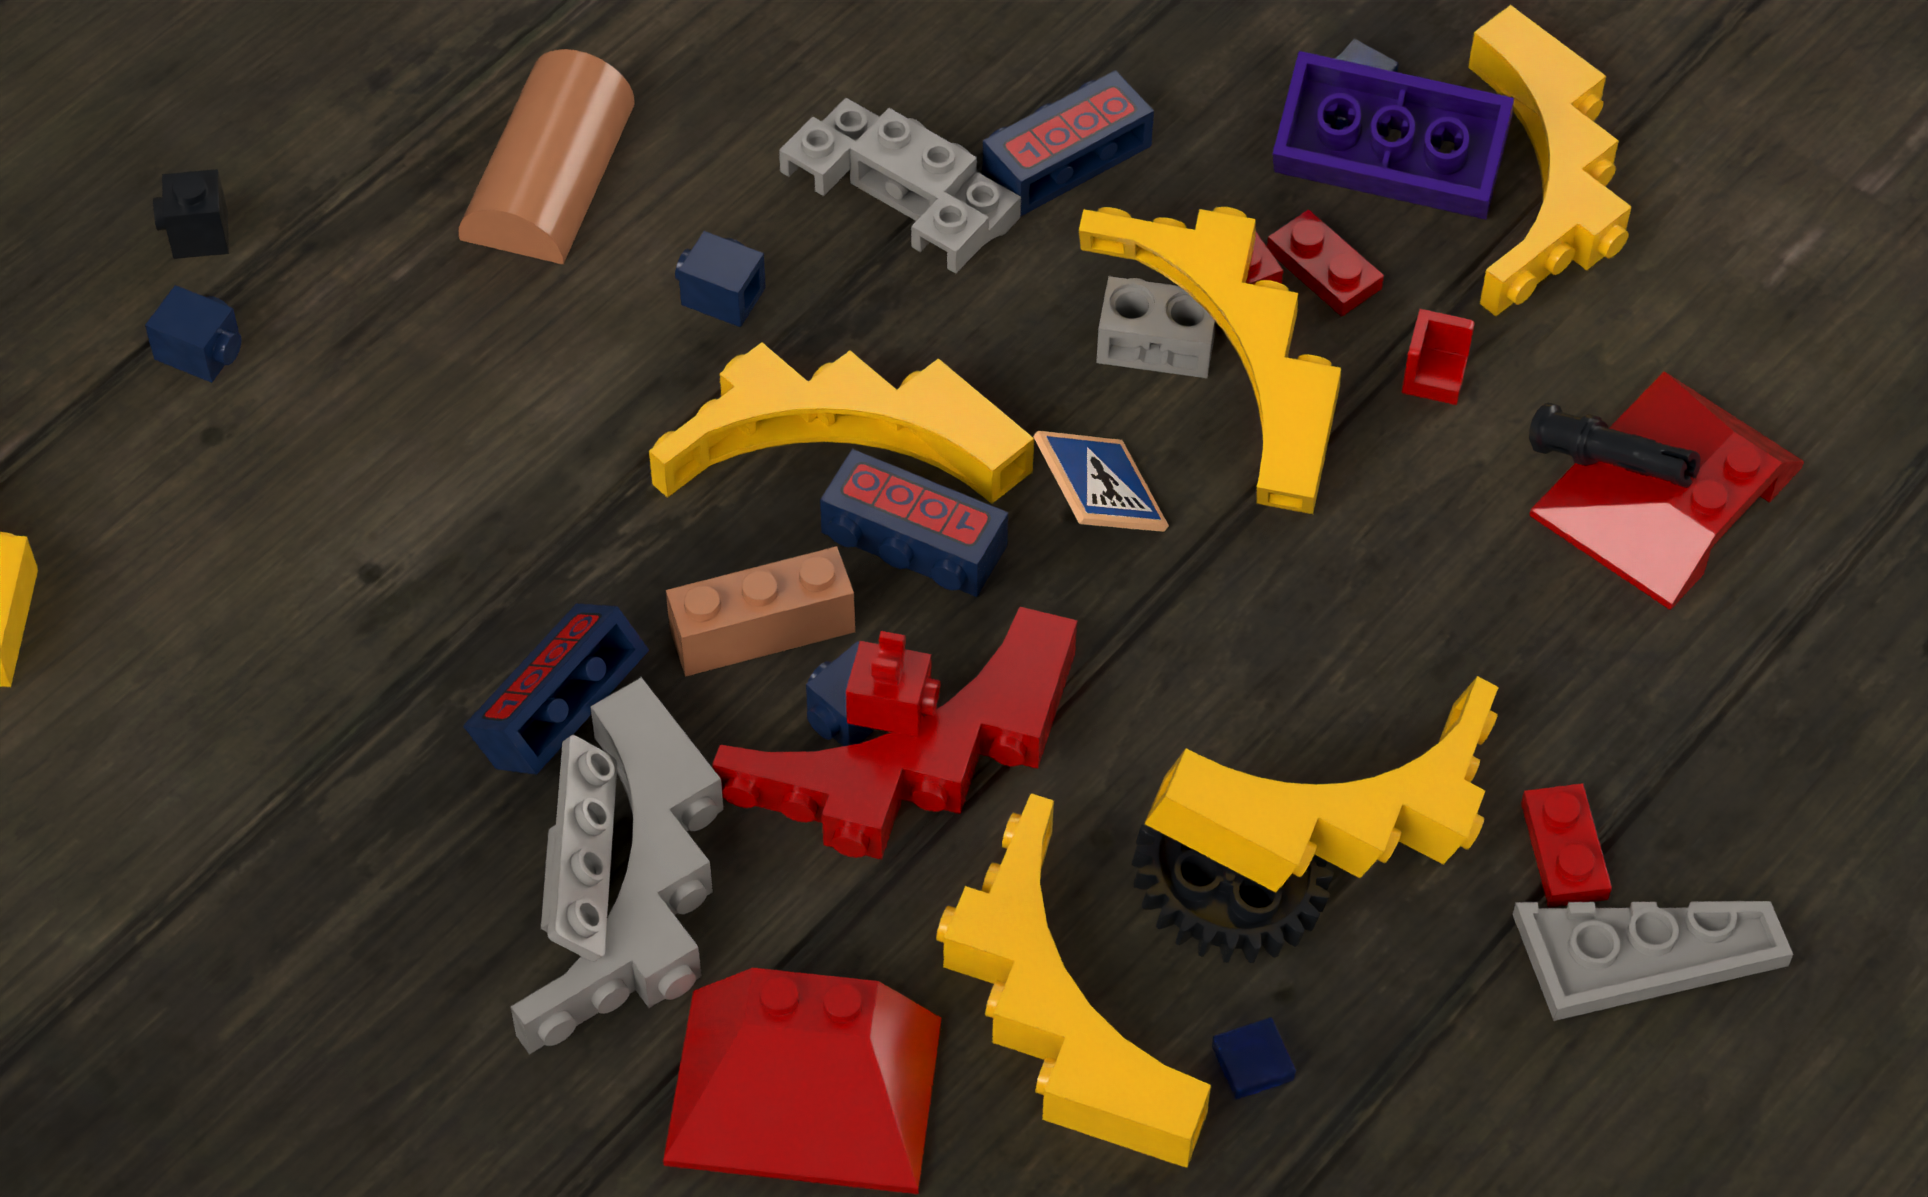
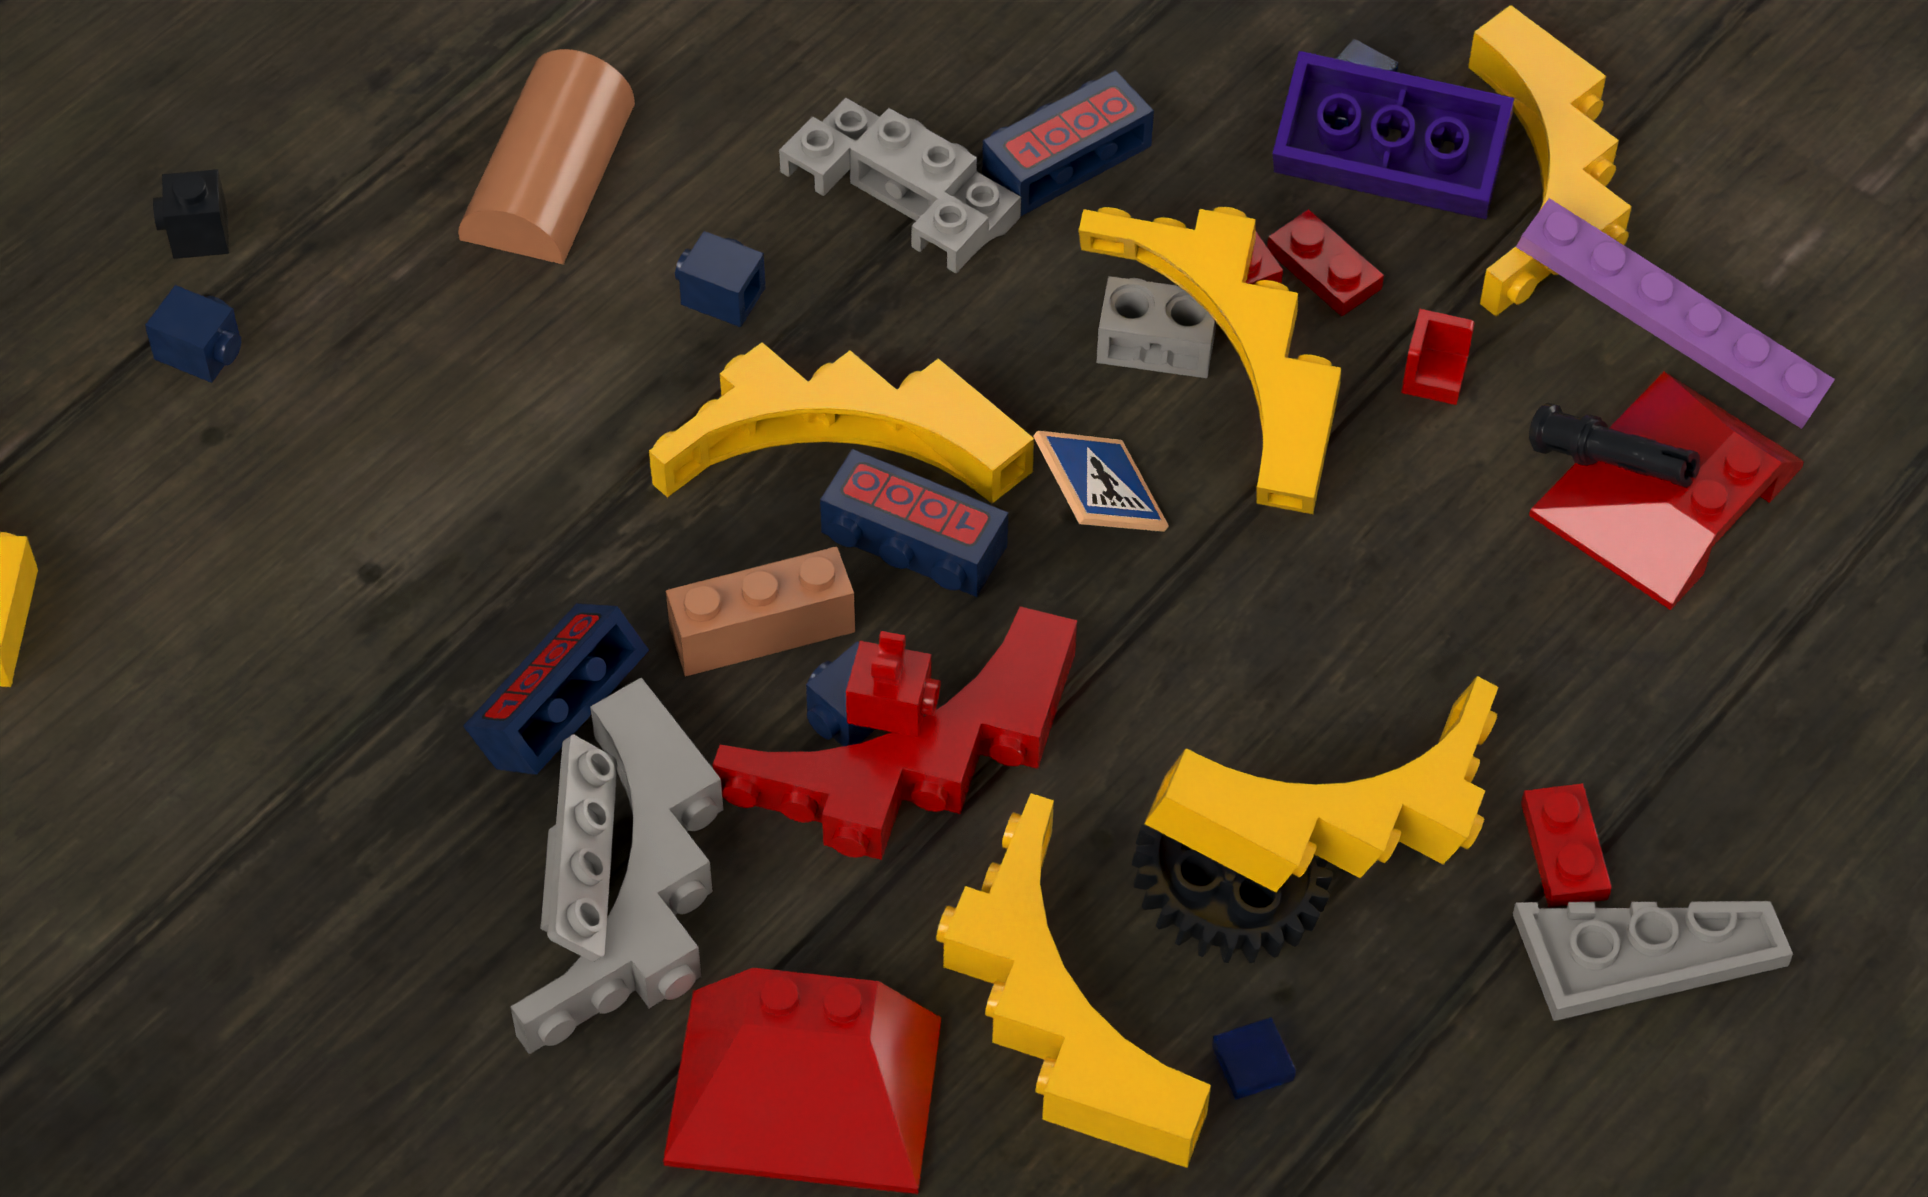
none -> medium lavender plate [1516,198,1835,429]

